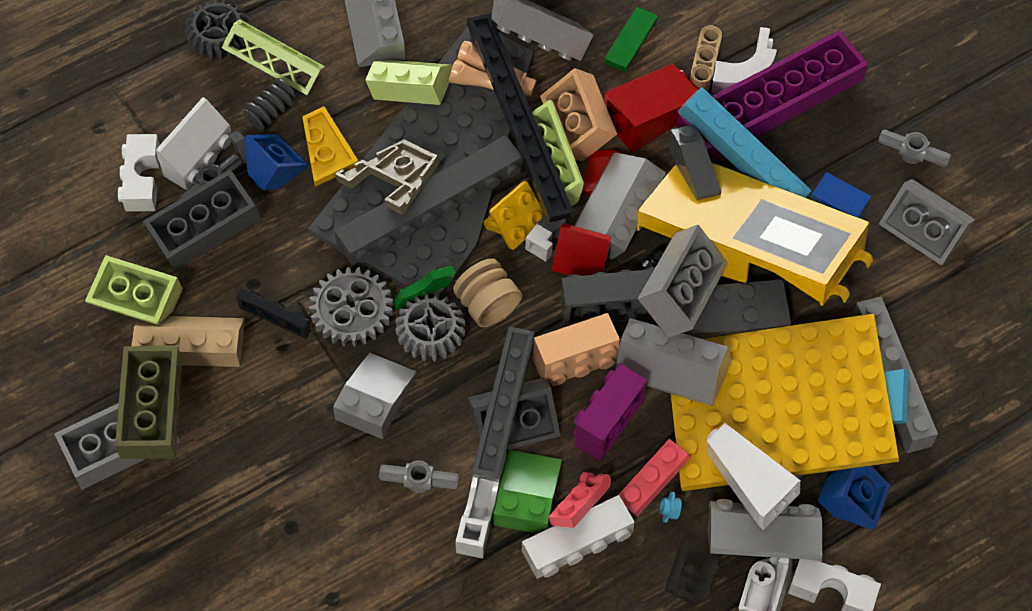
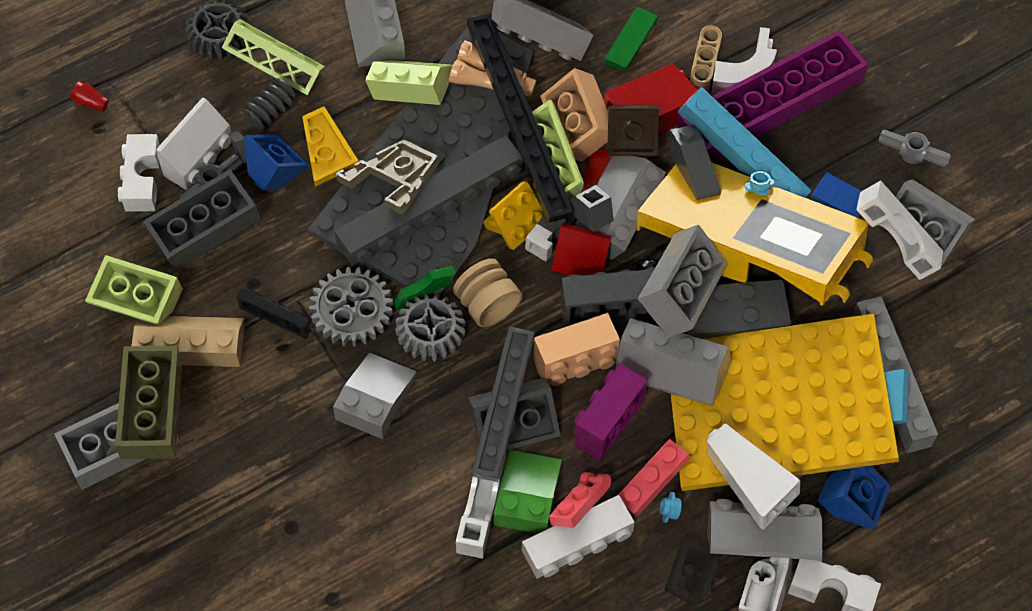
light grey axle [379,460,459,493] -> none
none -> red cone [70,81,109,112]
none -> dark grey slope [569,185,614,232]
none -> dark brown tile [607,106,659,156]
none -> medium azure plate [745,171,775,195]
none -> white arch [856,181,943,280]

